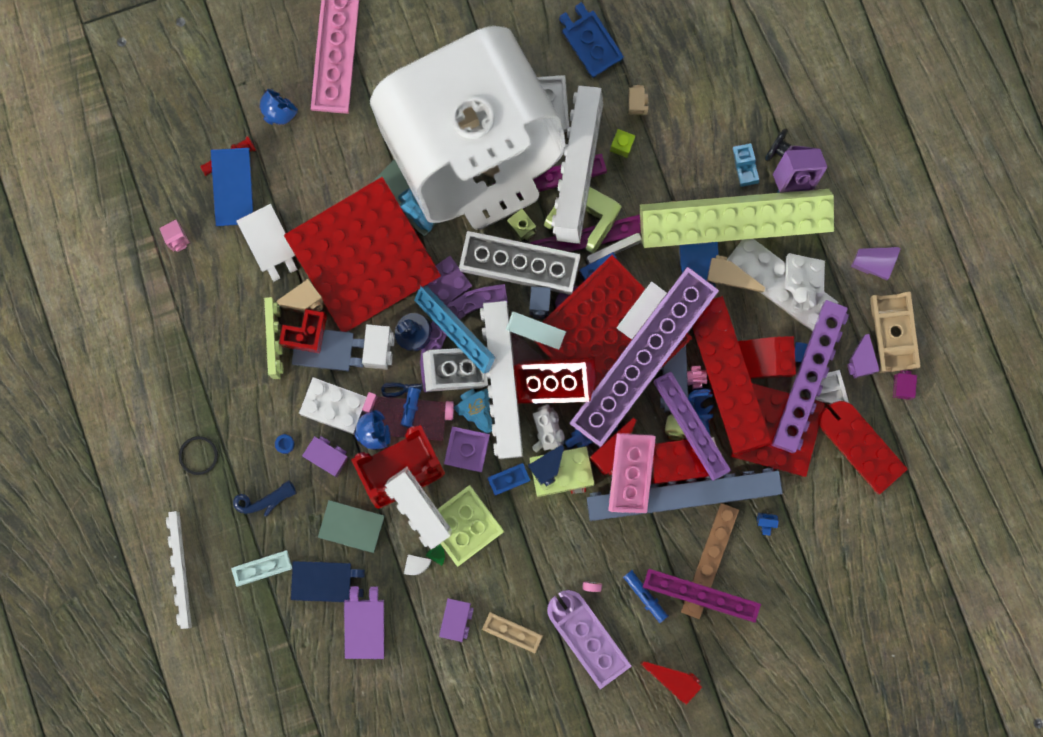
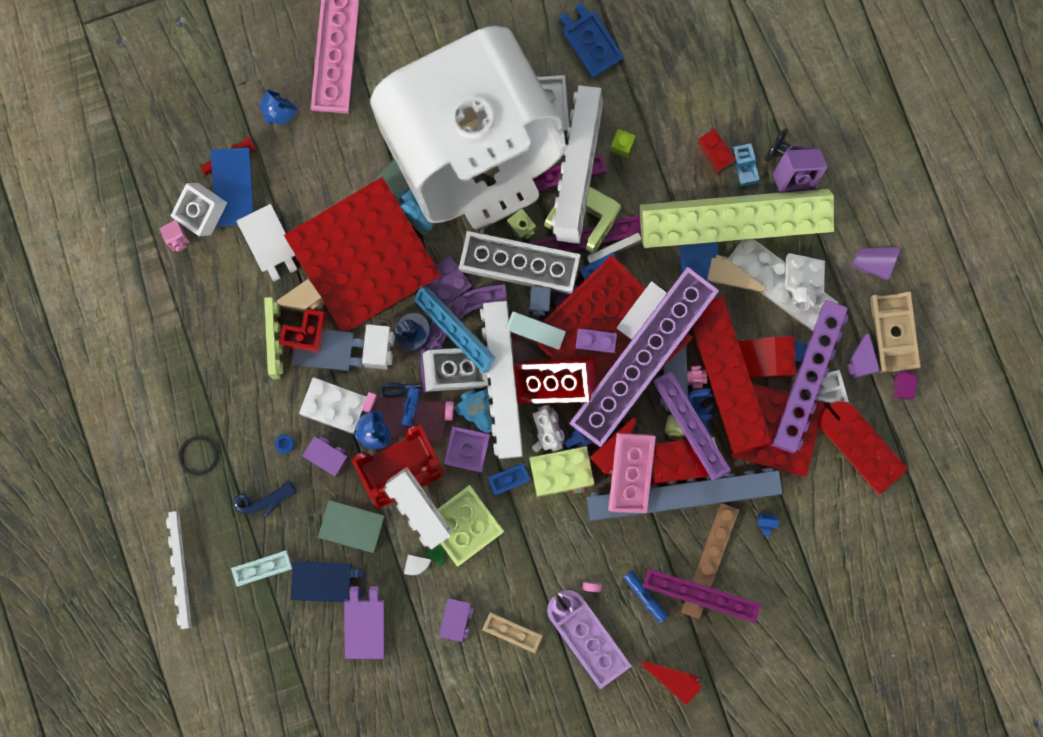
dark blue slope [528,445,564,487] -> none
tan brick [628,85,648,115] -> none
none -> white brick [171,183,227,236]
none -> medium lavender brick [576,329,617,353]
none -> red brick [697,129,736,175]

